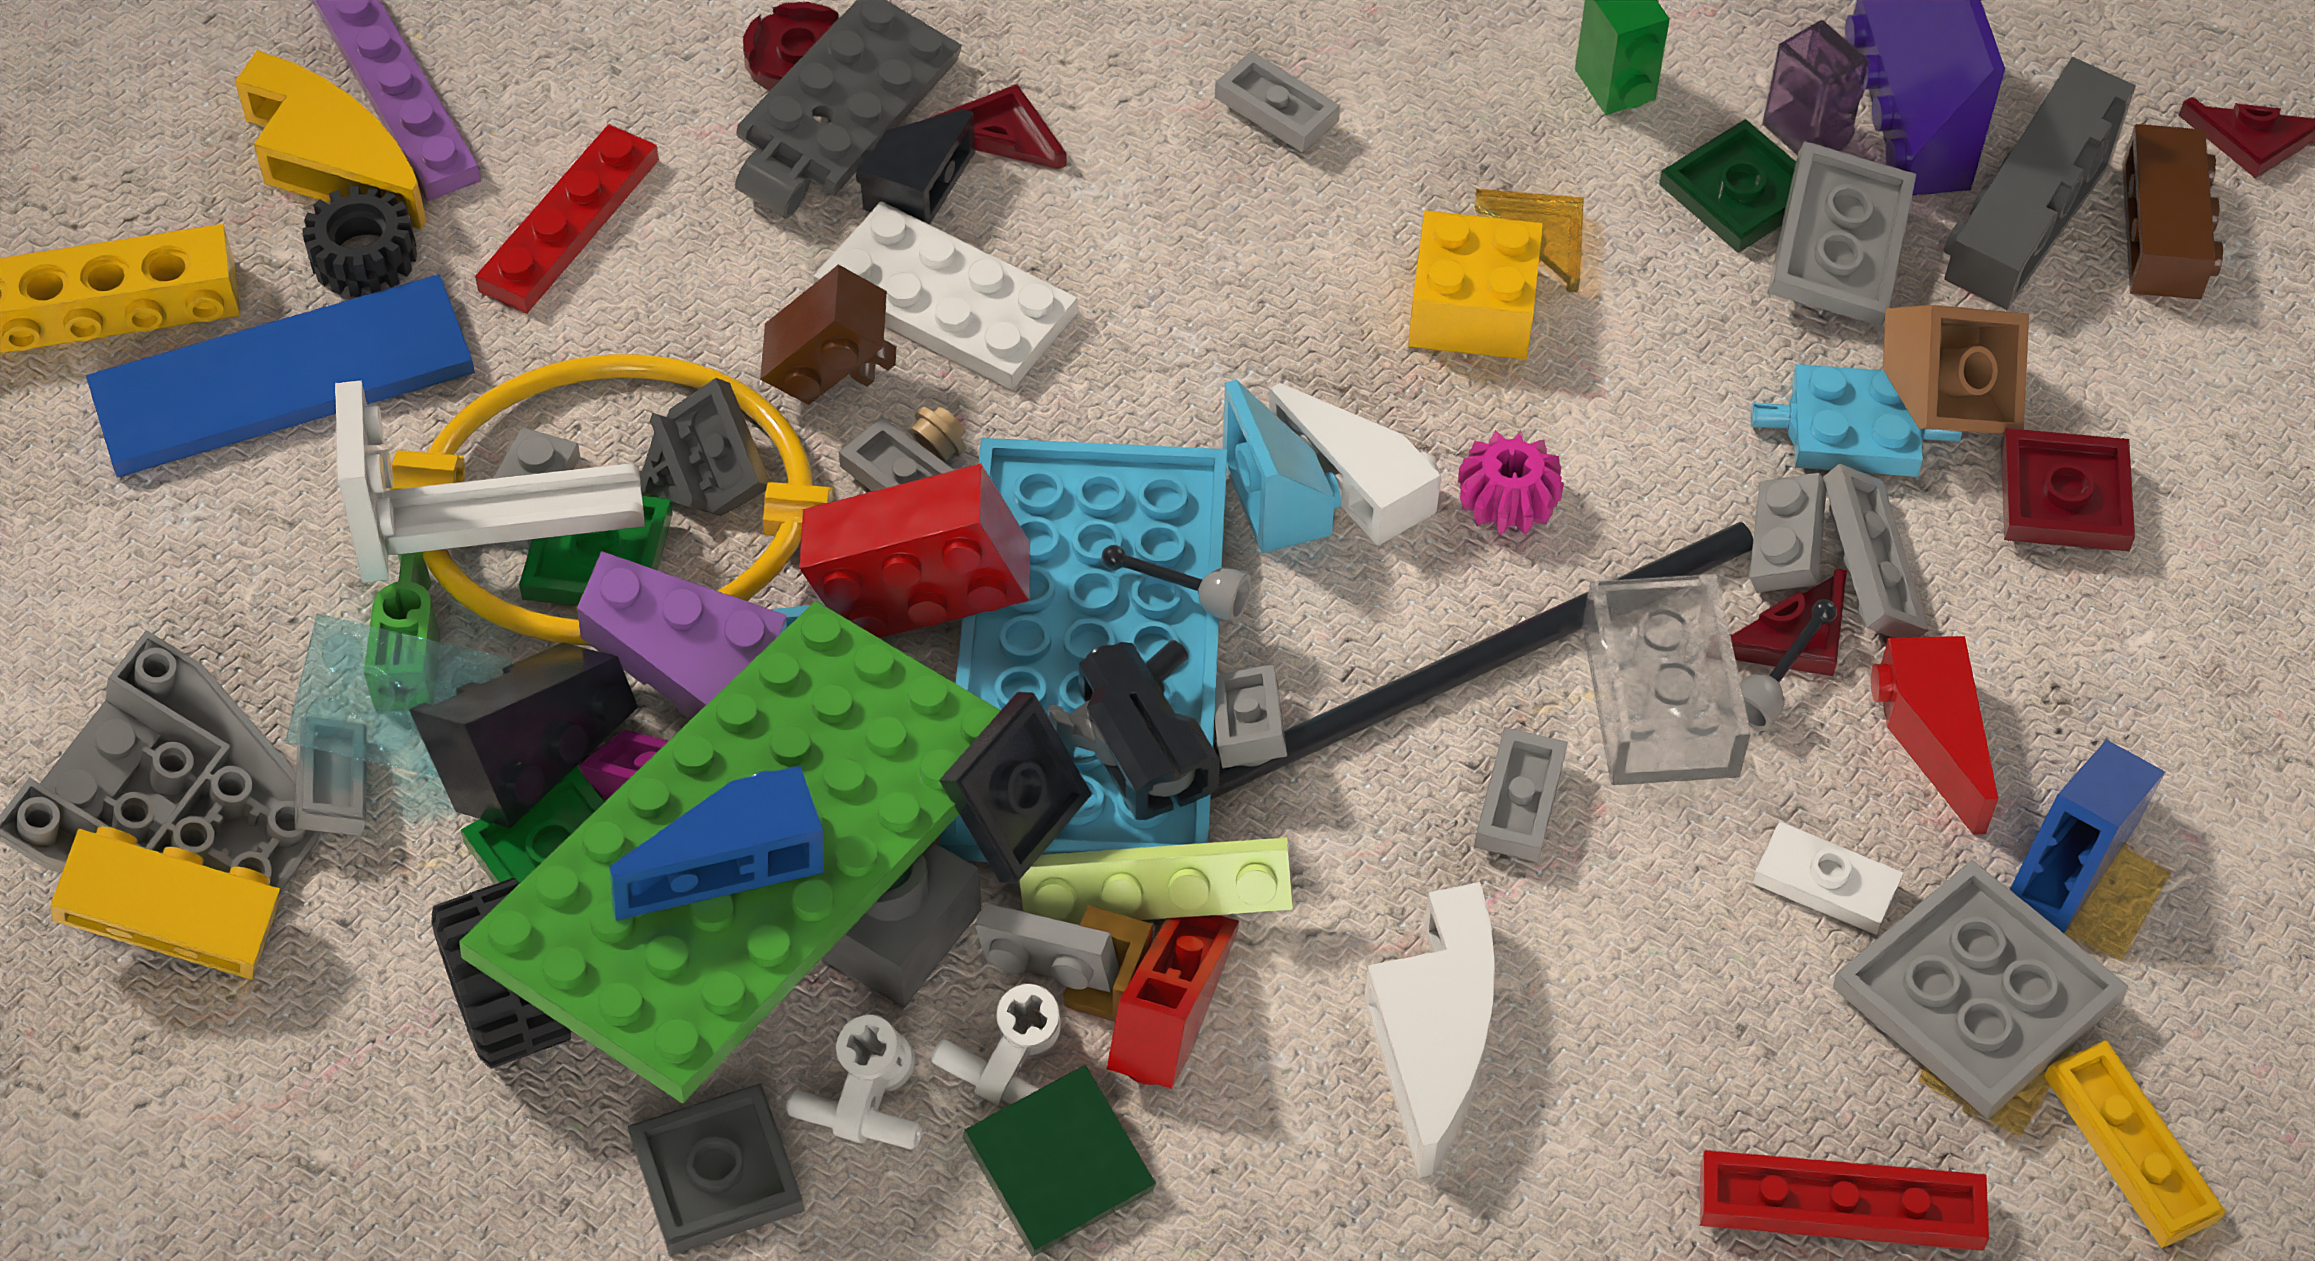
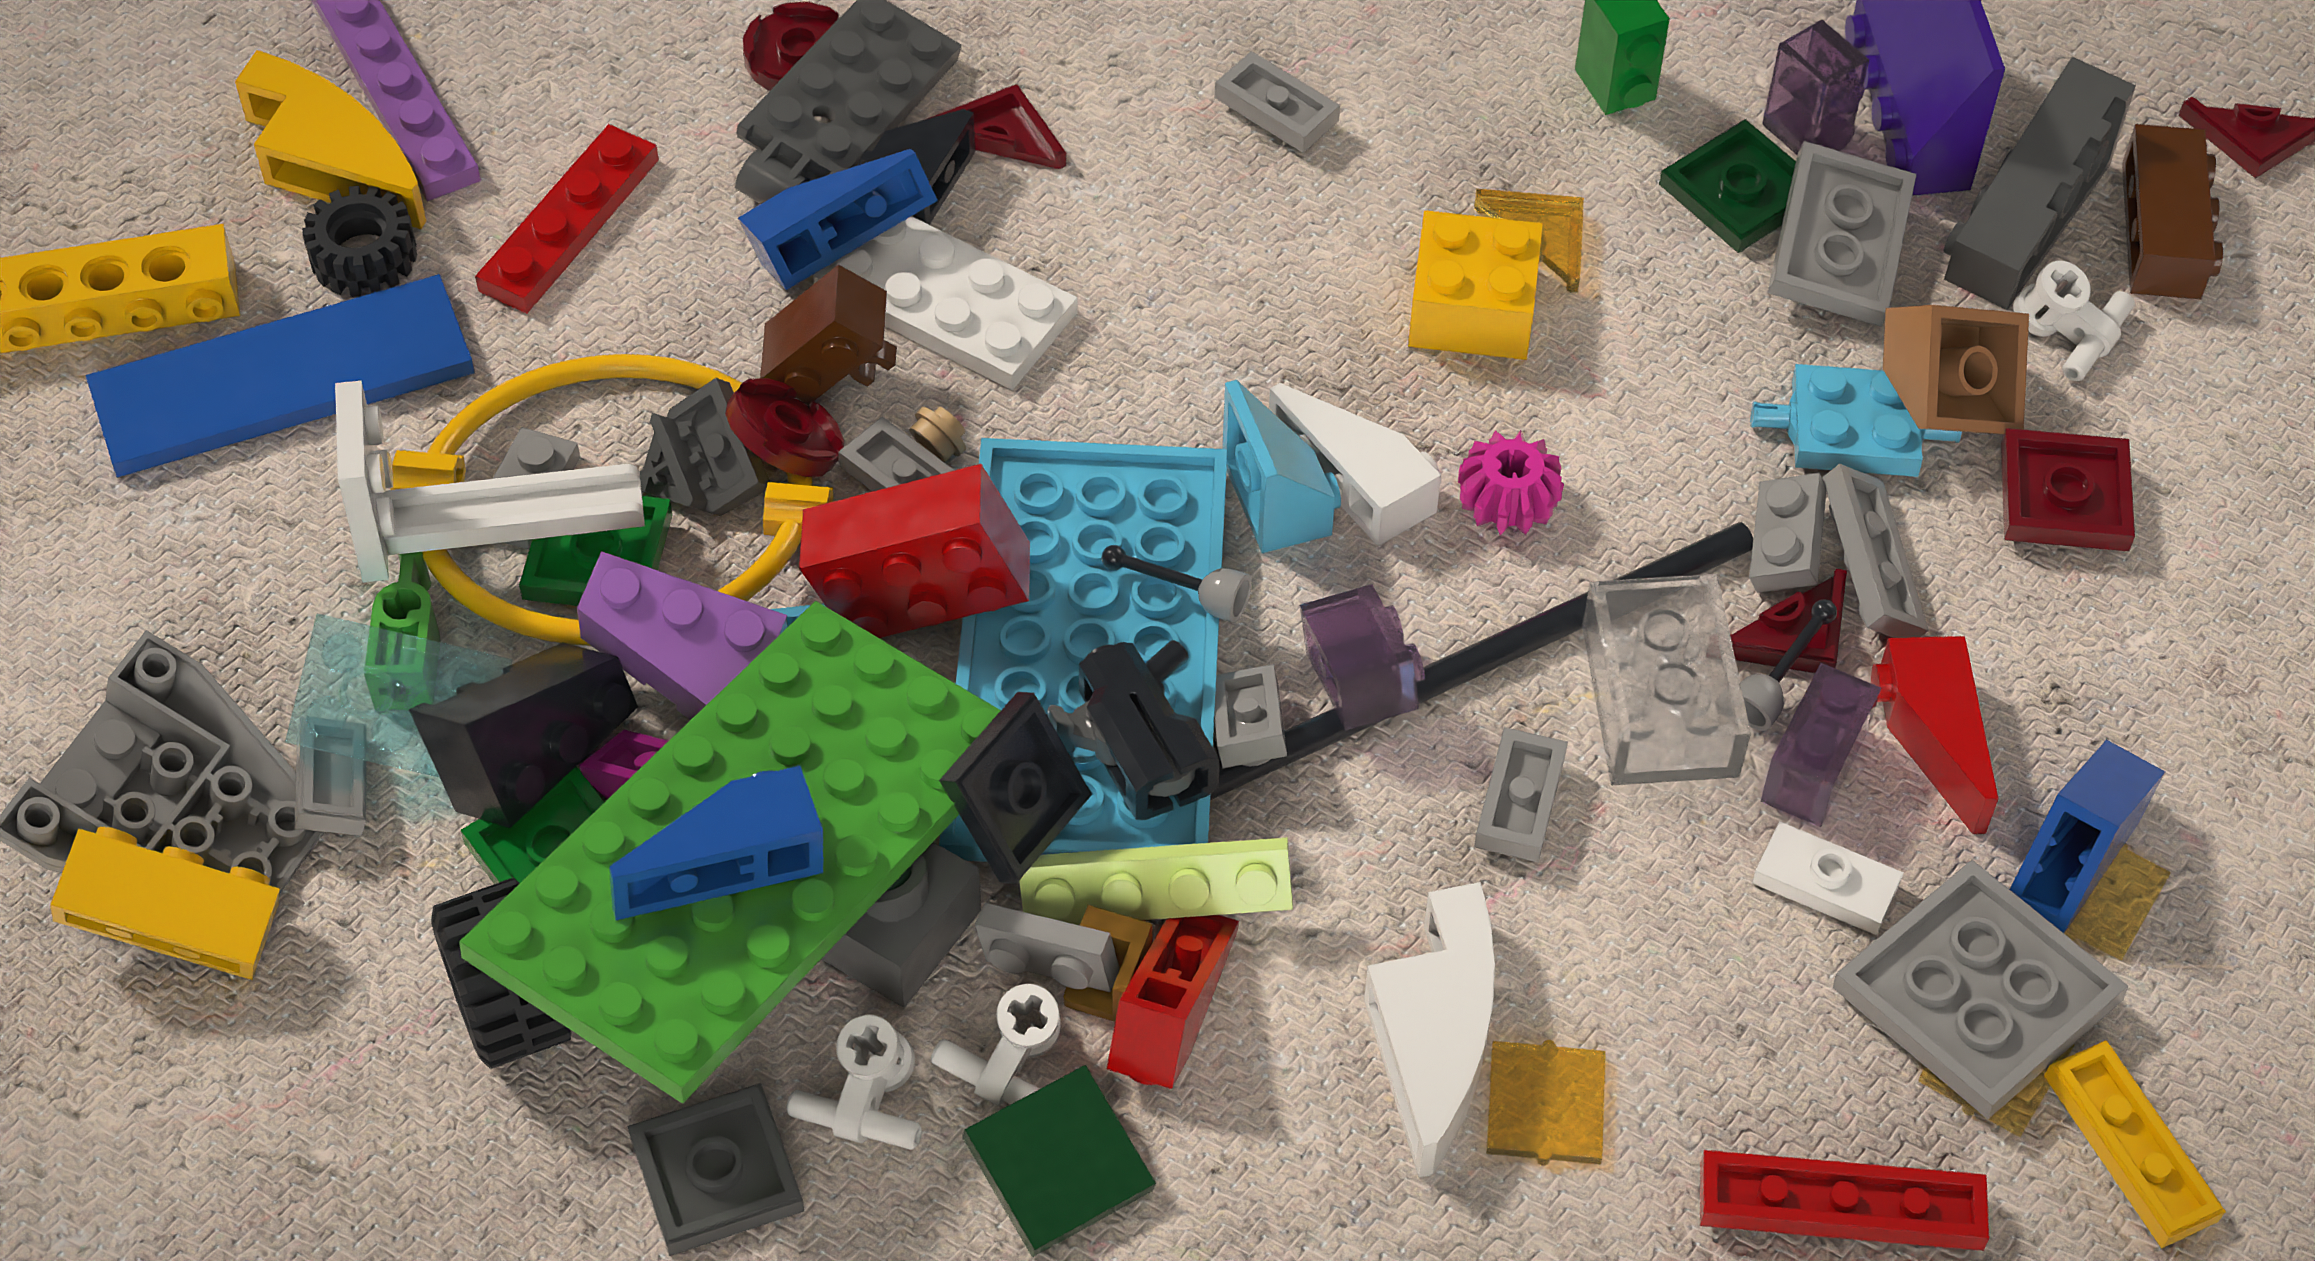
none -> dark red tile [725,378,844,477]
none -> blue slope [738,149,938,290]
none -> clear purple brick [1299,584,1425,730]
none -> clear yellow piece [1486,1040,1606,1166]
none -> clear purple brick [1760,663,1881,827]
none -> white piece [2013,261,2135,381]

